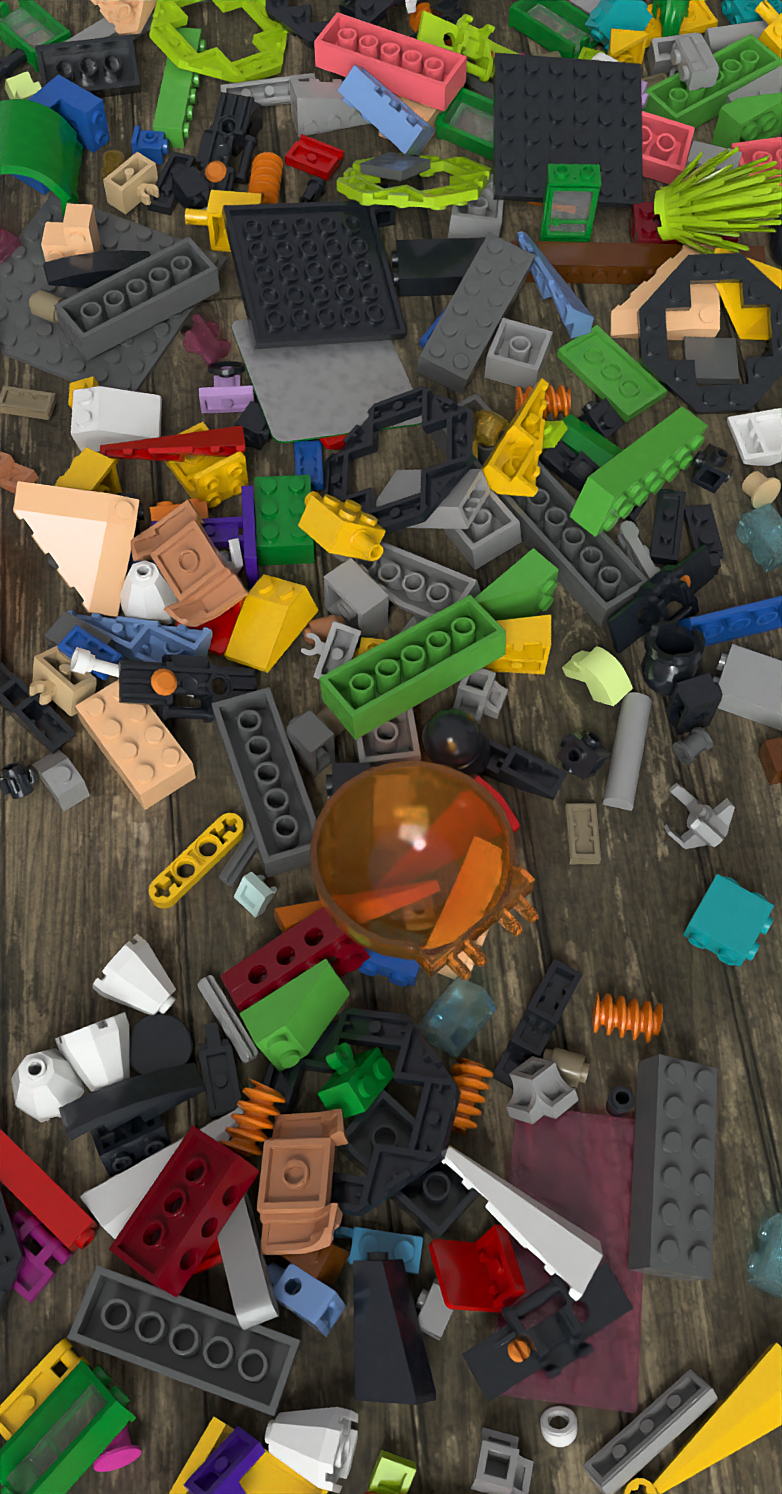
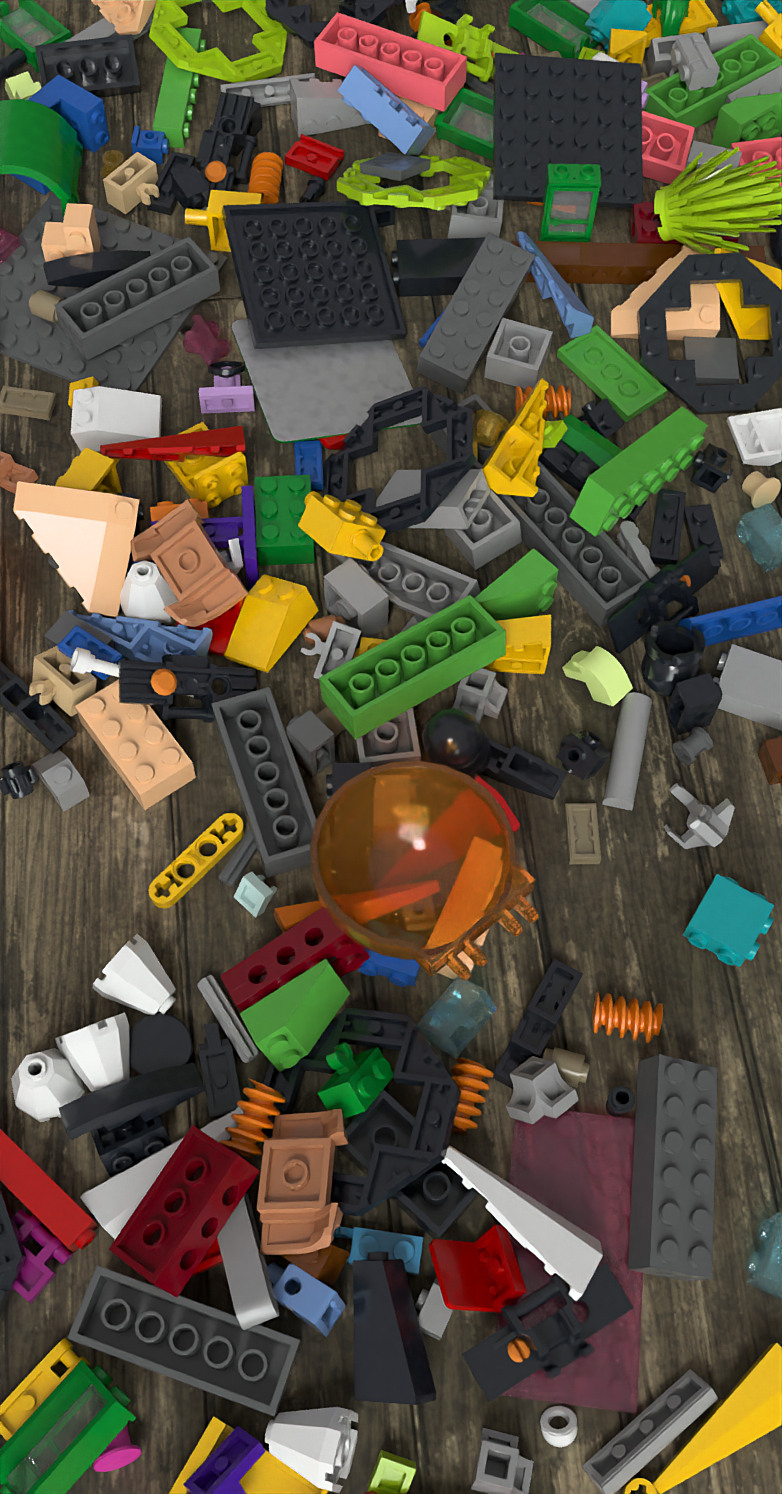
black brick [235,401,272,451] -> none

